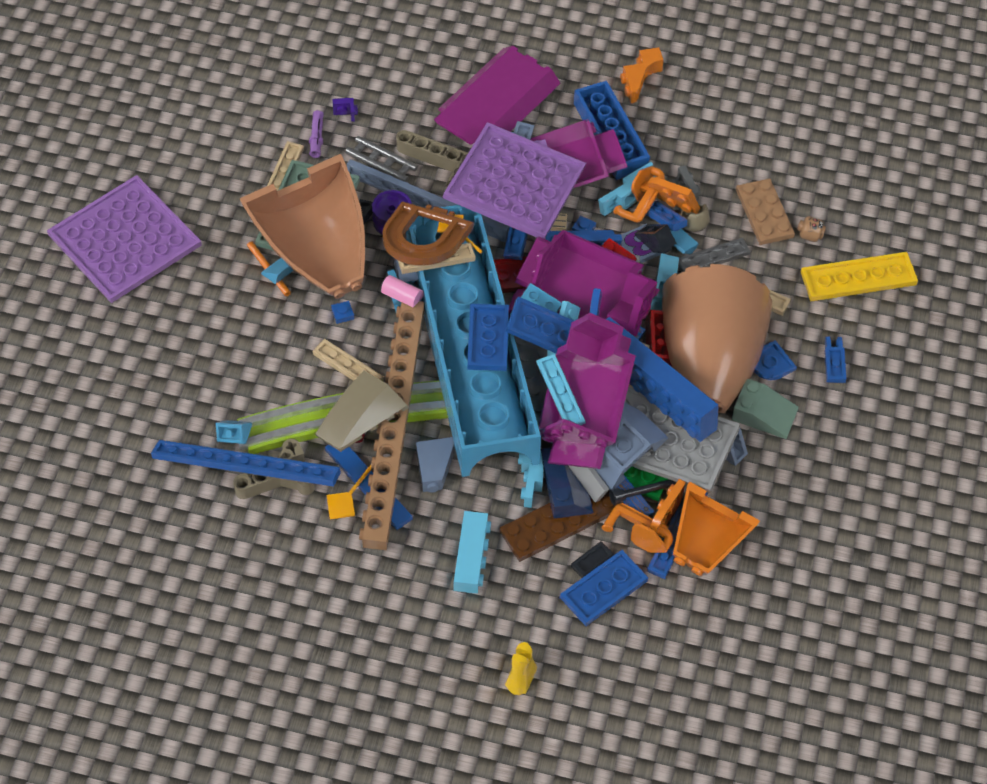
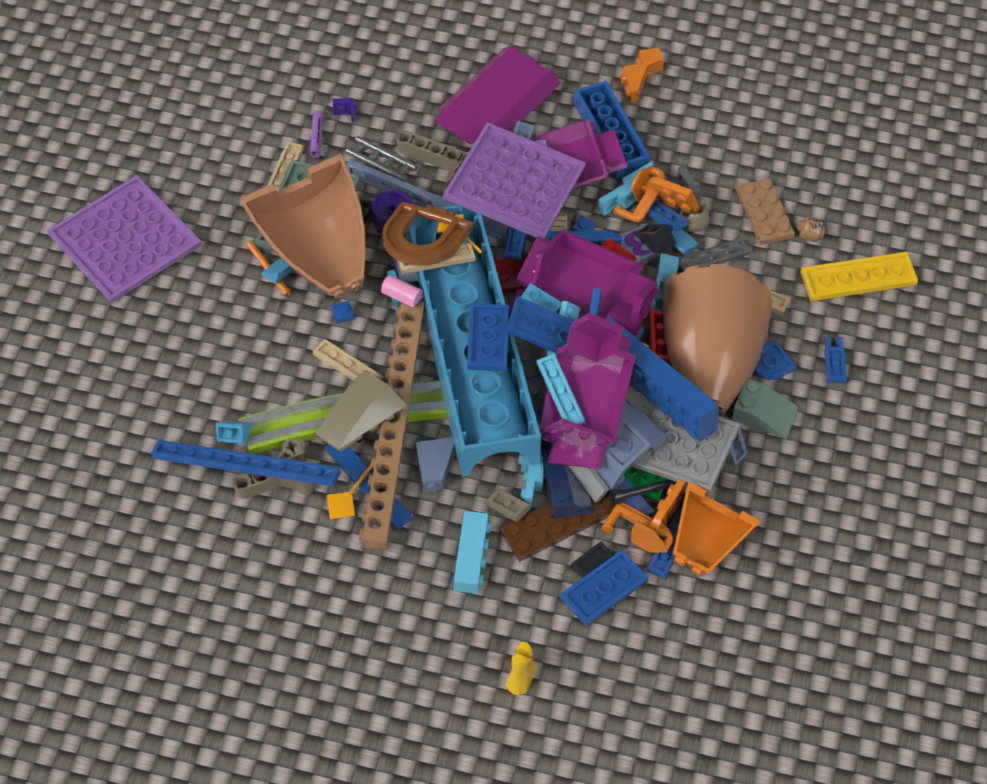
none -> dark tan plate [486,488,530,522]

